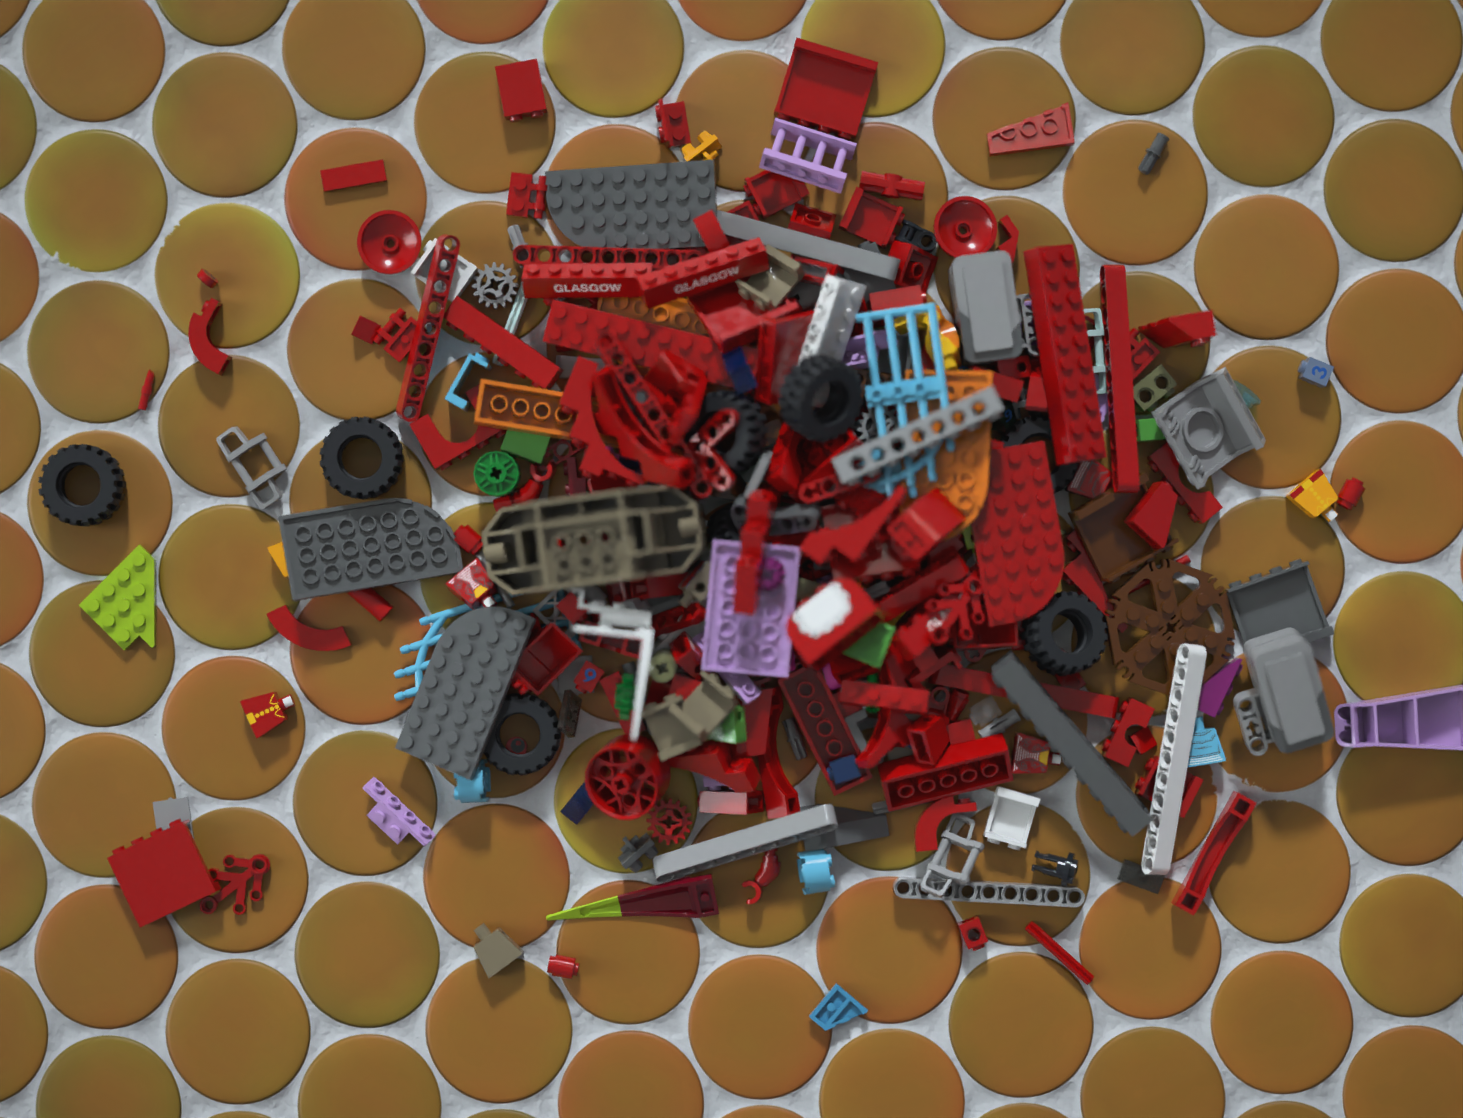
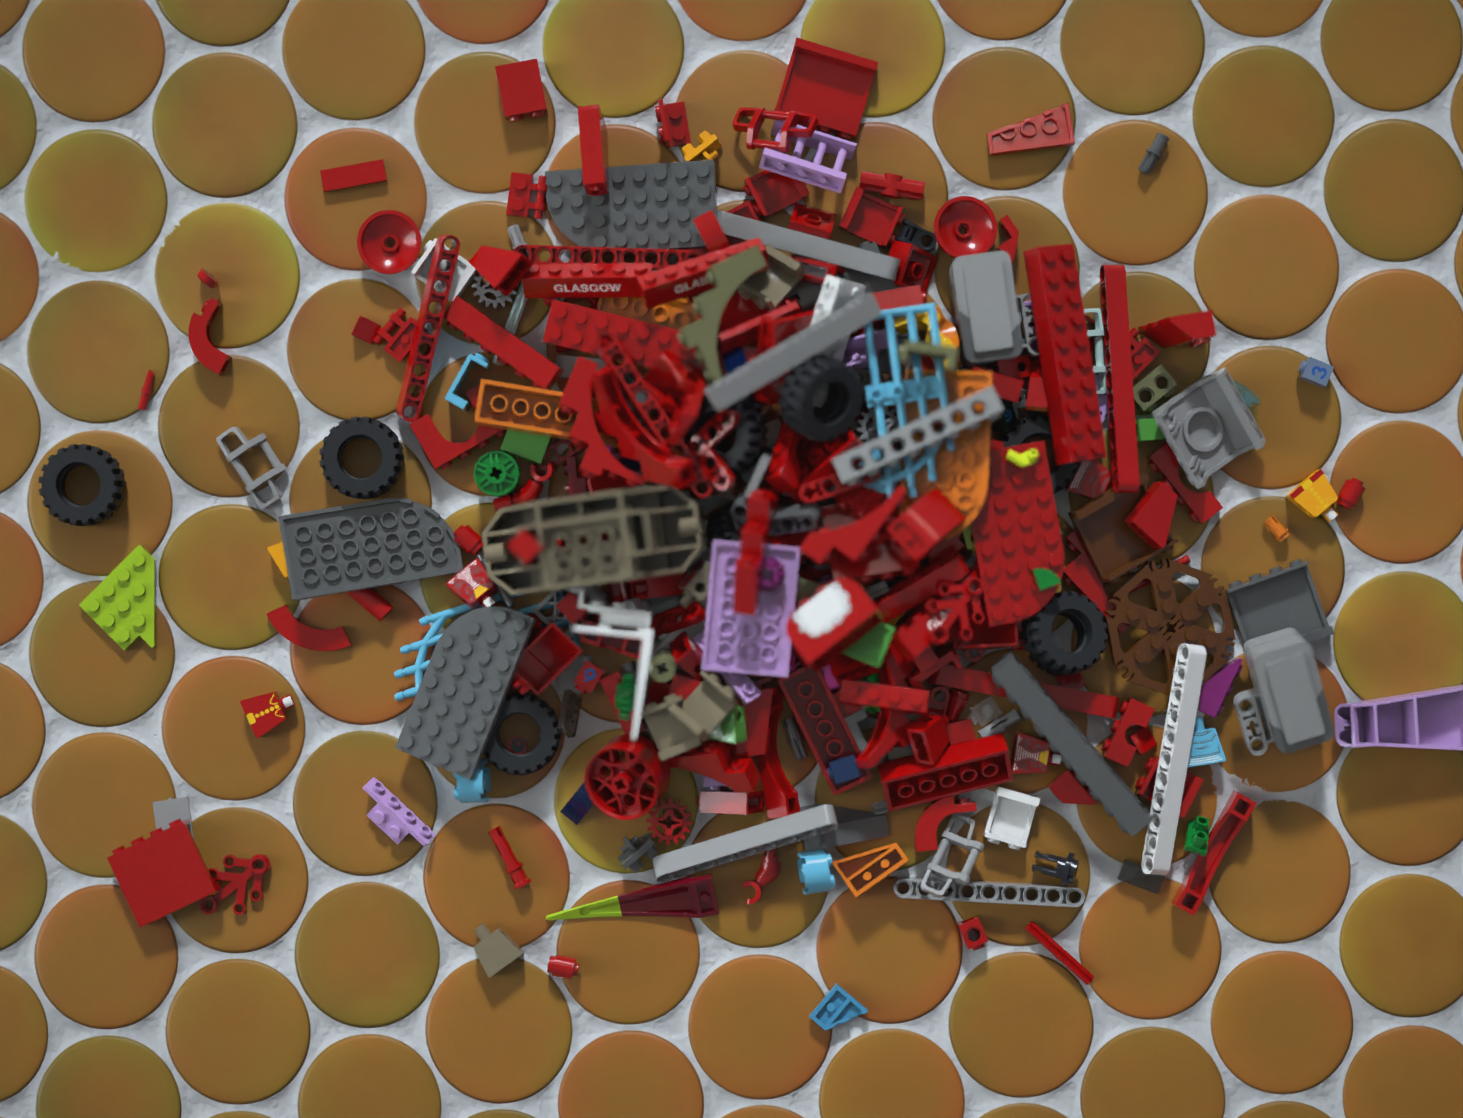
none -> red slope [469,245,534,296]
none -> red pin [488,826,532,890]
none -> red panel [507,529,545,563]
none -> red slope [578,104,609,196]
none -> olive arch [677,245,766,384]
none -> light grey beam [705,292,882,411]
none -> red bar [732,107,819,153]
none -> orange wedge [832,843,909,898]
none -> olive panel [898,340,959,373]
none -> neon yellow arm [1005,449,1039,467]
none -> green tile [1032,568,1061,590]
none -> red slope [1046,769,1096,805]
none -> green hips [1184,816,1210,857]
none -> orange pin [1263,515,1290,542]

